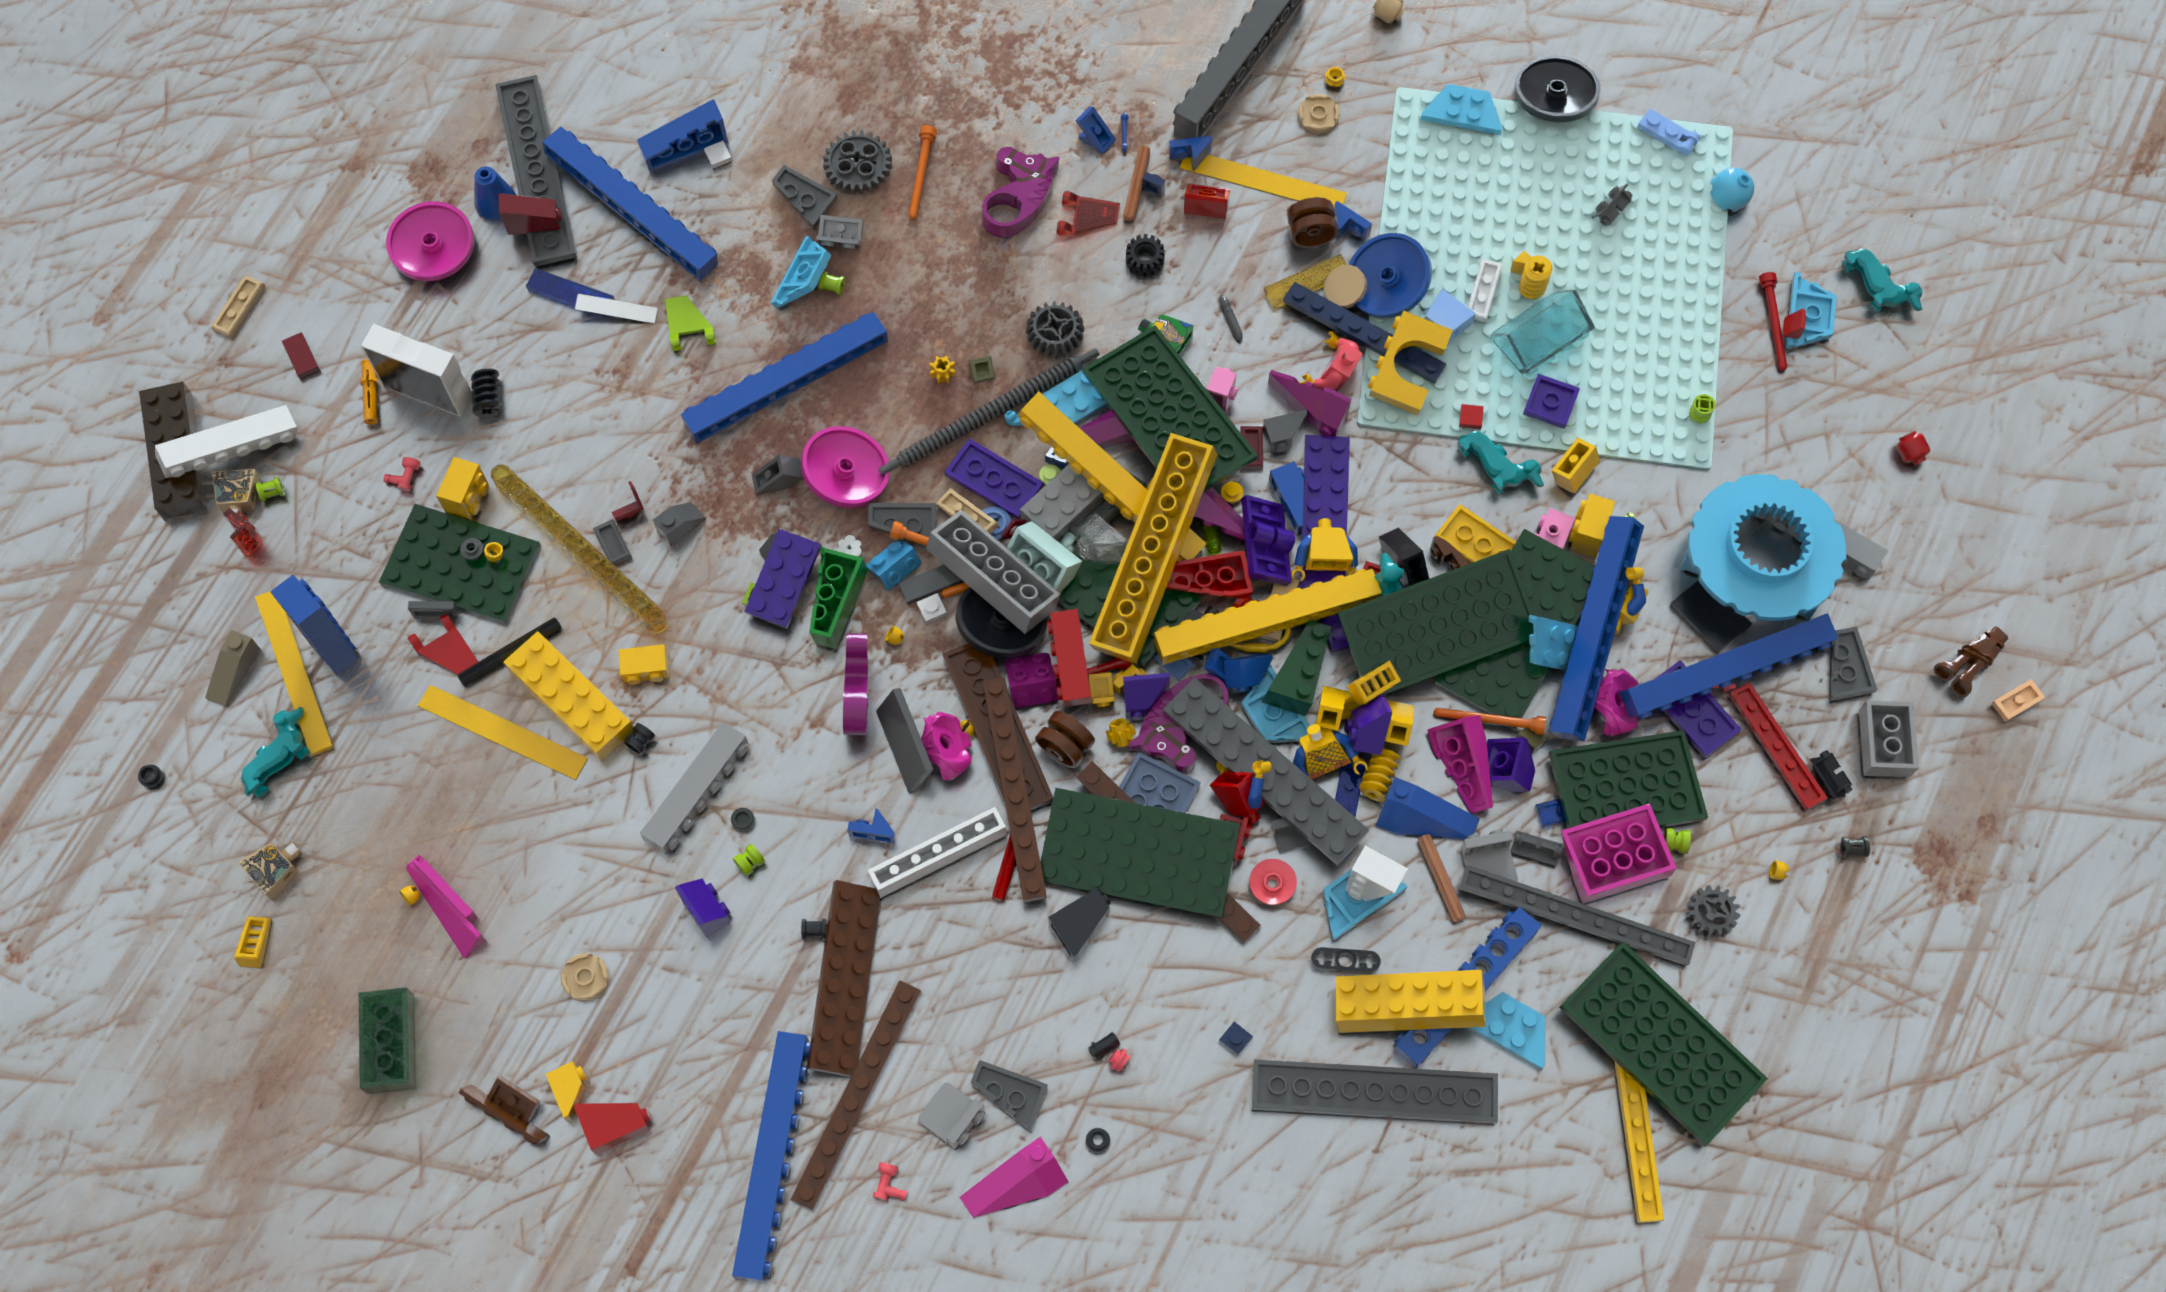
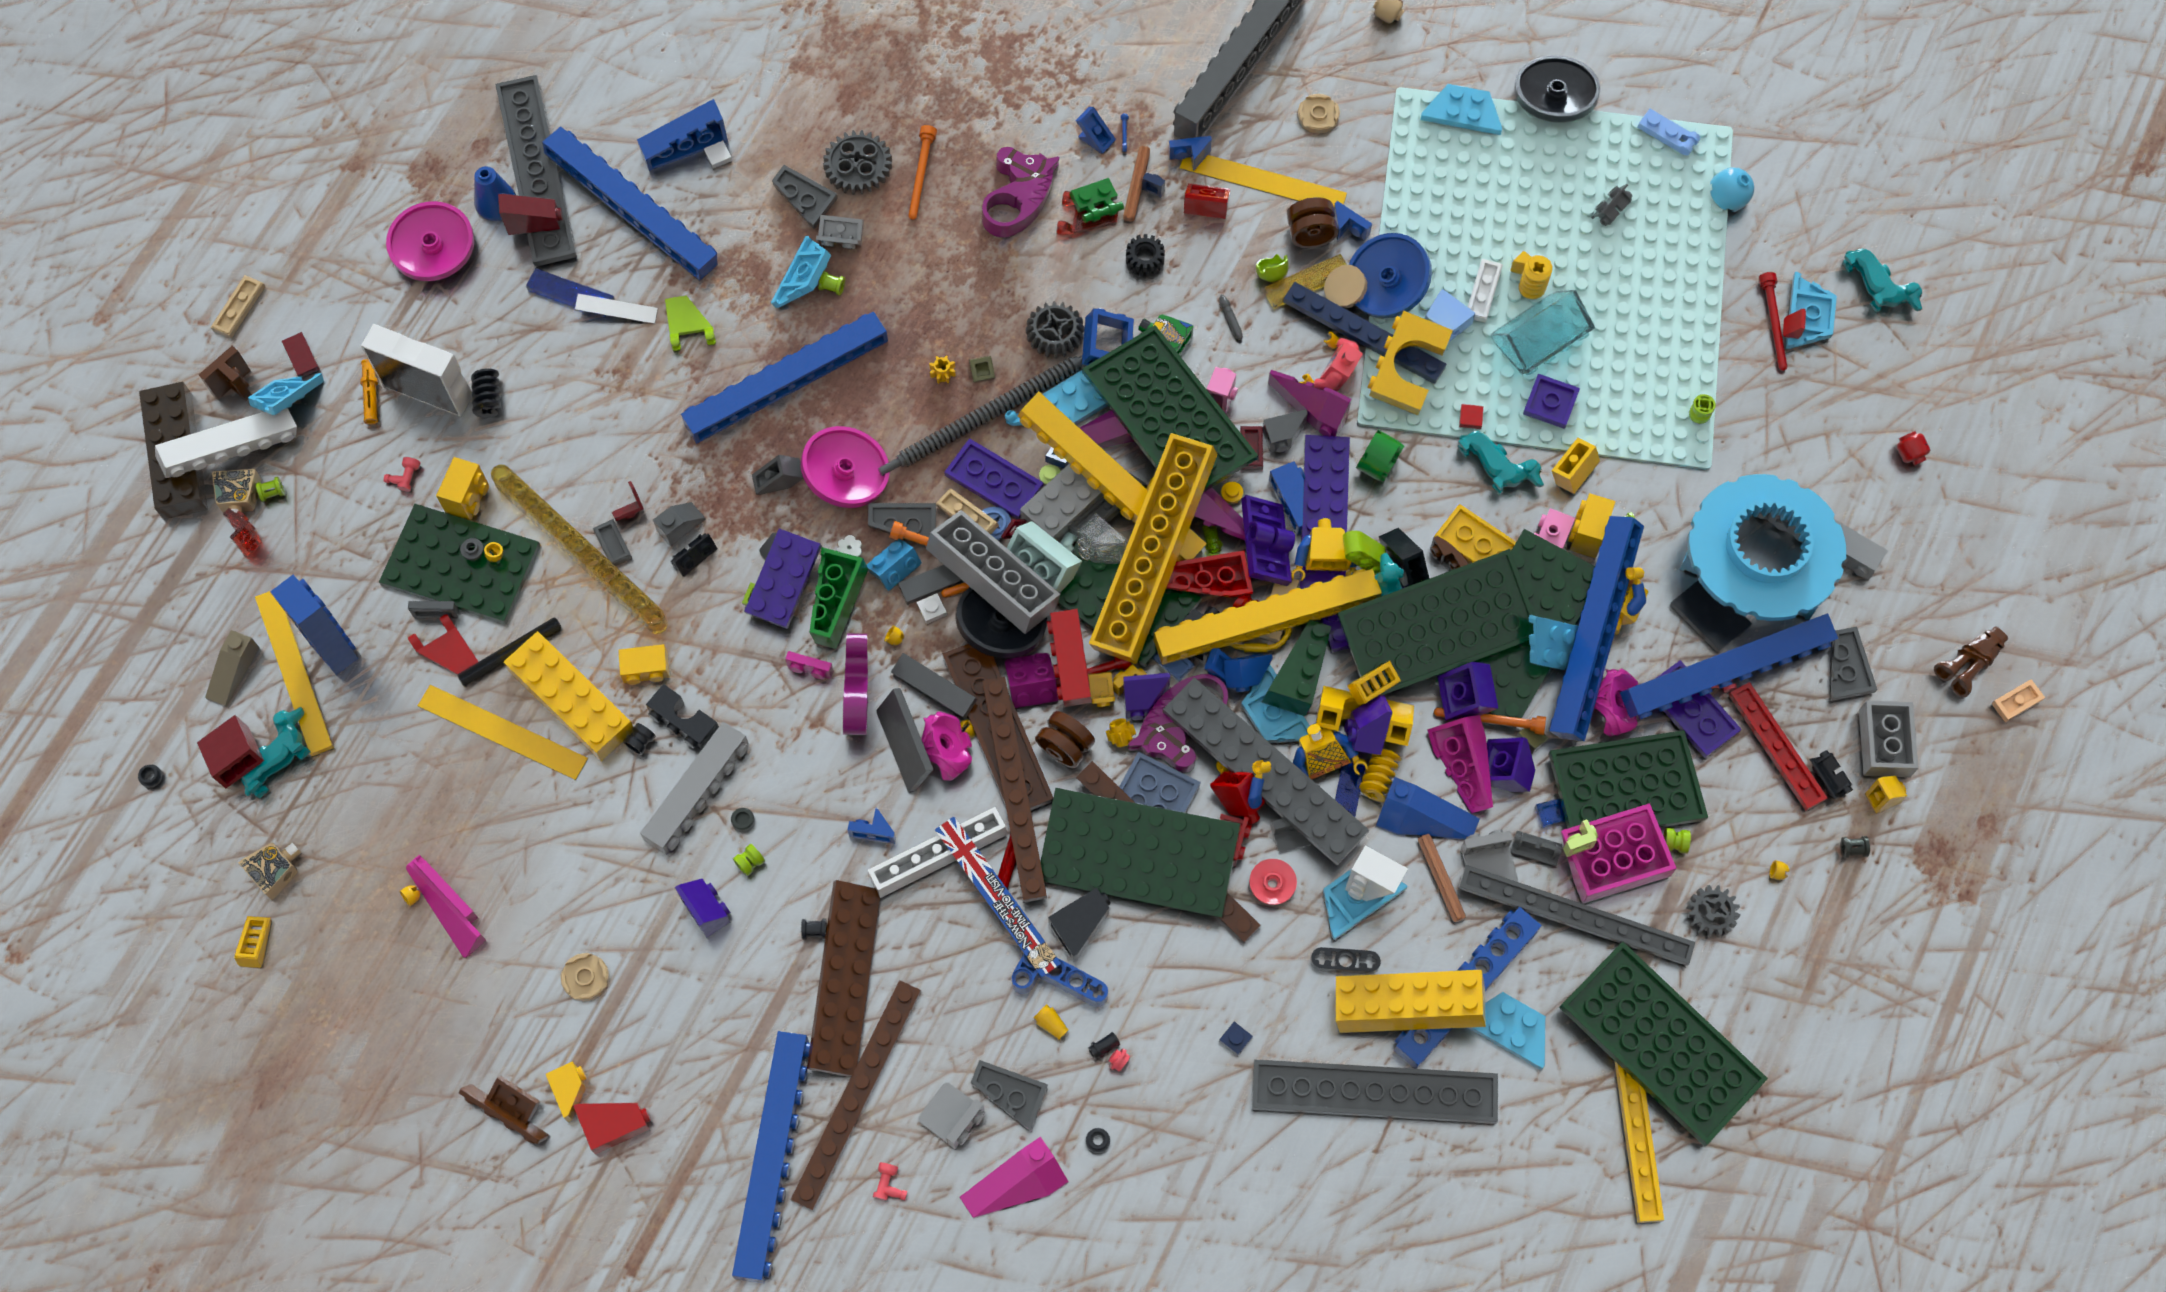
clear green brick [358,987,416,1094] -> none
yellow plate [1325,67,1346,87] -> none
none -> dark red brick [197,715,264,789]
none -> reddish brown bracket [199,346,252,401]
none -> medium azure wing [248,373,324,415]
none -> black arch [646,684,719,750]
none -> black hinge [670,533,718,577]
none -> dark pink plate [785,651,834,679]
none -> dark grey tile [891,653,978,718]
none -> sticker [935,817,1061,977]
none -> blue beam [1012,954,1108,1007]
none -> yellow cone [1033,1004,1069,1040]
none -> green plate [1069,178,1124,223]
none -> blue window [1082,308,1134,365]
none -> lime hair [1256,254,1289,282]
none -> lime beam [1343,530,1386,574]
none -> green brick [1356,429,1405,483]
none -> dark purple slope [1437,662,1498,720]
none -> yellowish green bracket [1563,819,1598,857]
none -> yellow slope [1865,776,1907,814]

